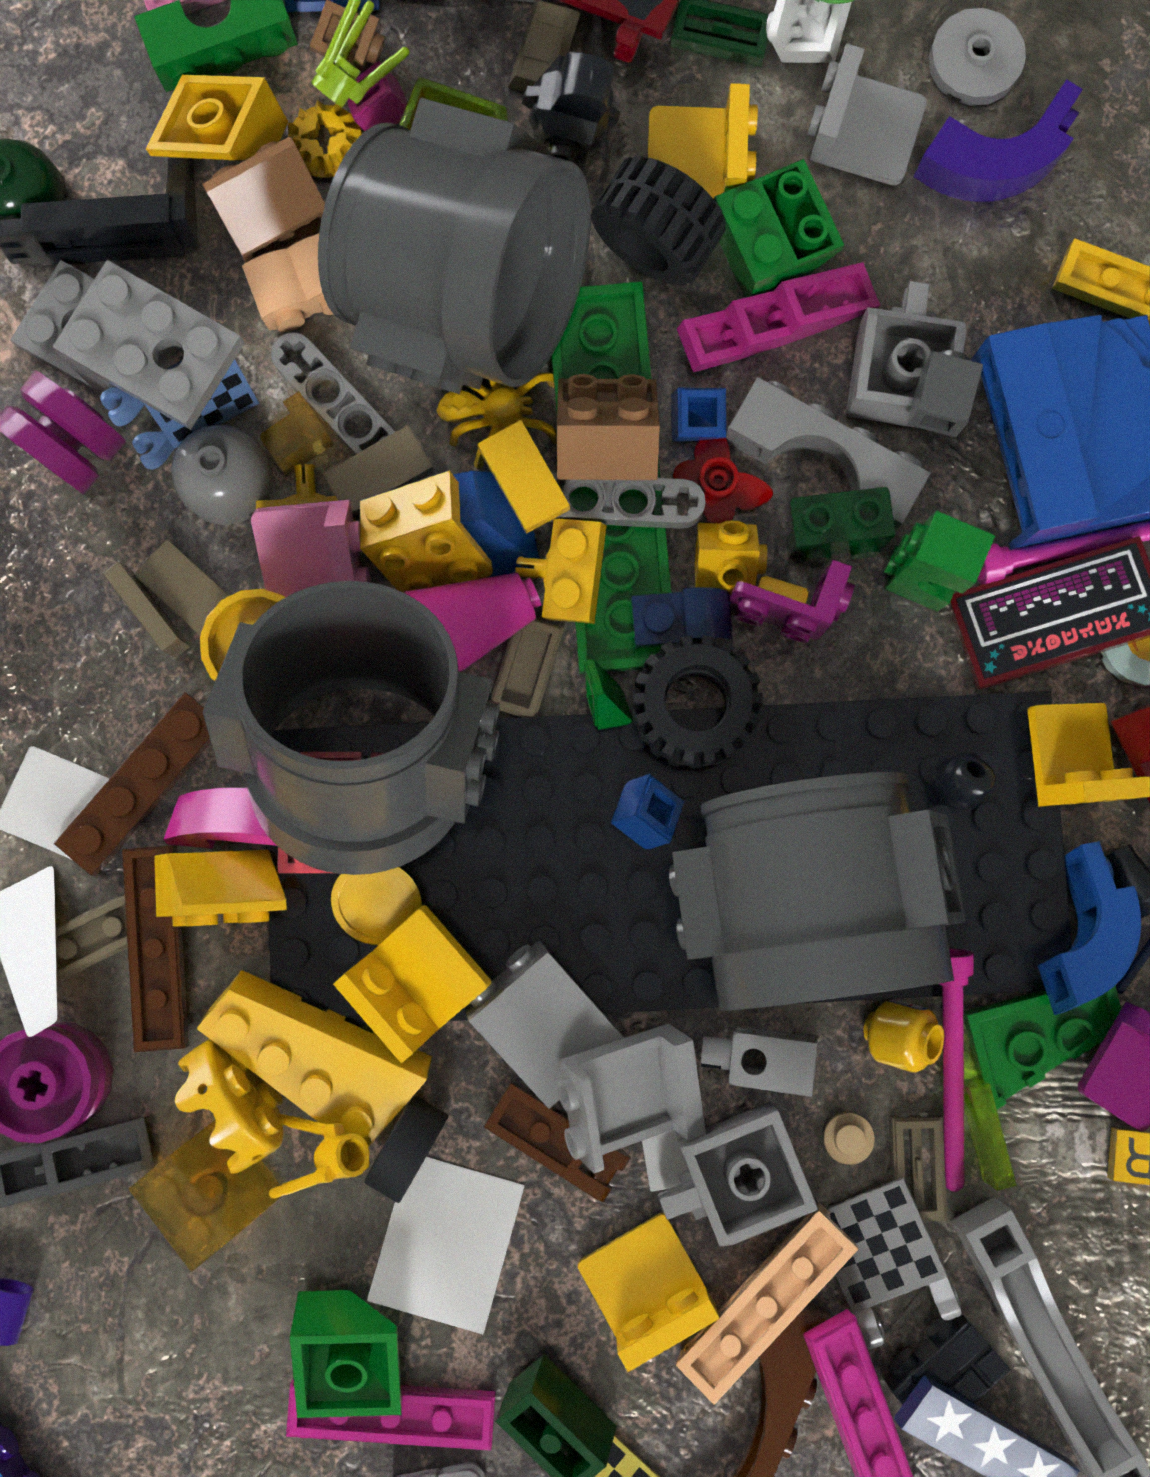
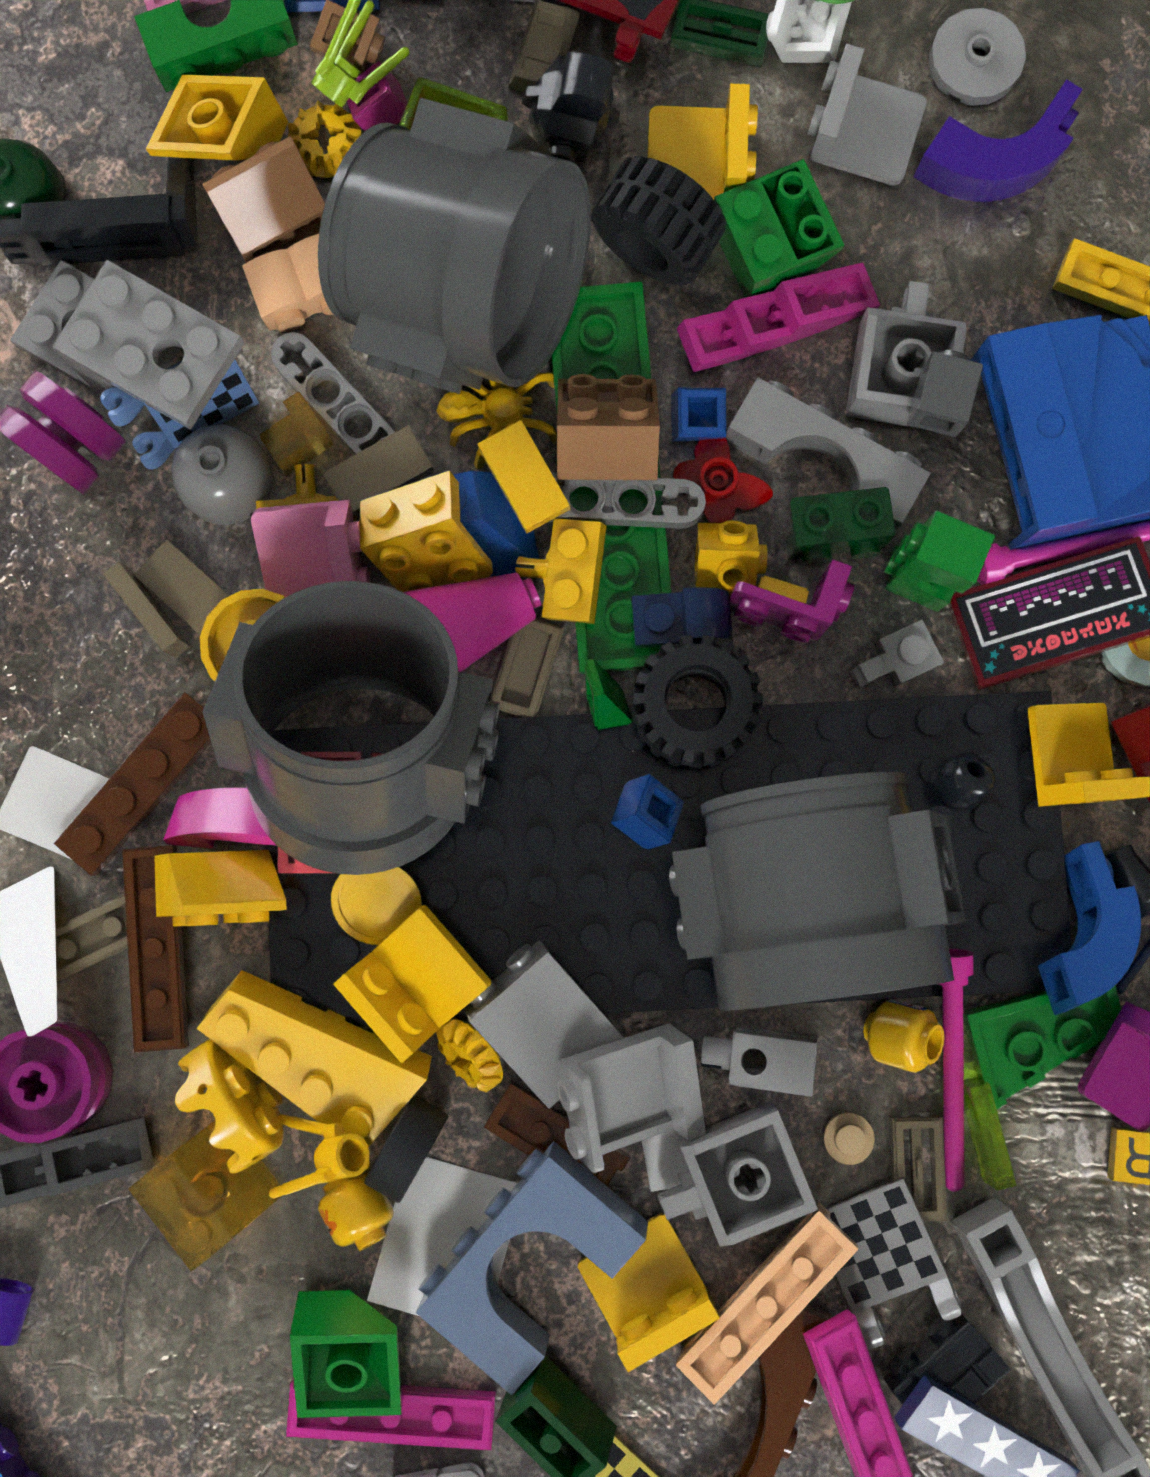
none -> yellow head [318,1173,394,1251]
none -> sand blue arch [416,1141,648,1395]
none -> yellow gear [436,1019,503,1093]
none -> light grey plate [850,619,944,688]

